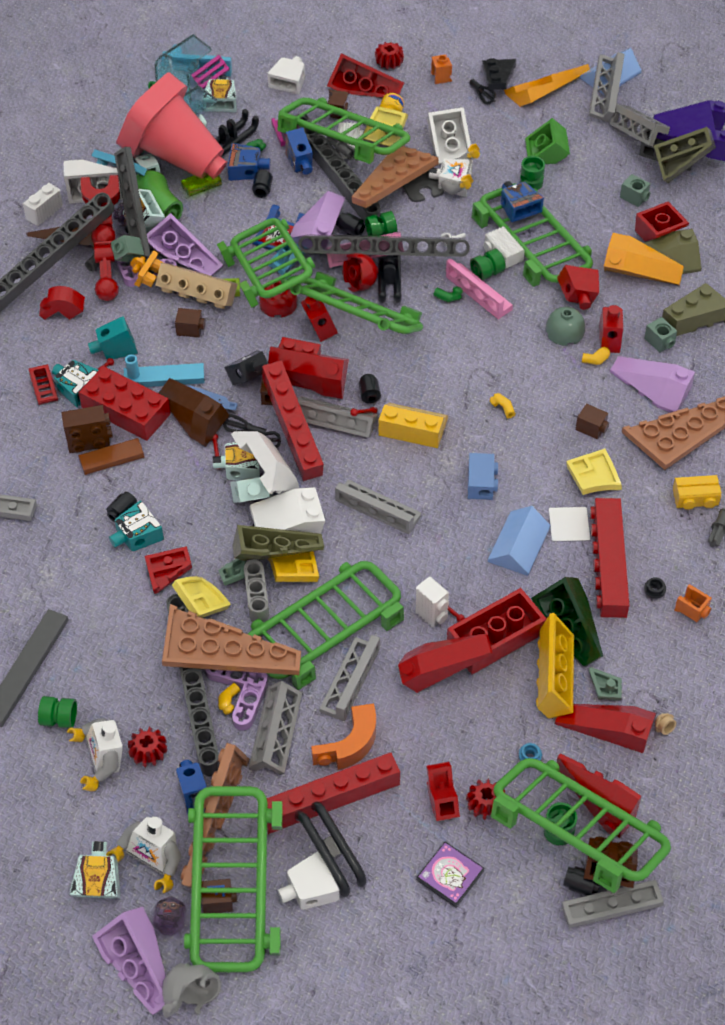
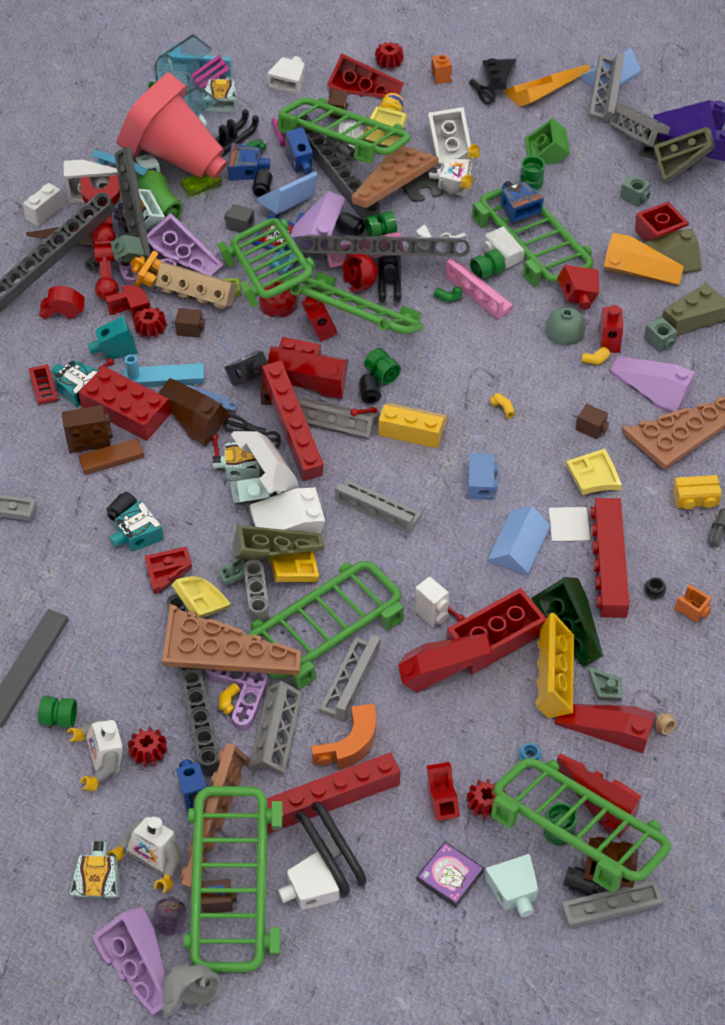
none -> red brick [105,285,150,319]
none -> red gear [133,306,167,339]
none -> dark grey brick [224,204,255,233]
none -> light blue slope [256,171,318,214]
none -> green wheel [364,348,401,385]
none -> white slope [416,225,431,251]
none -> light aqua torso [485,854,538,918]

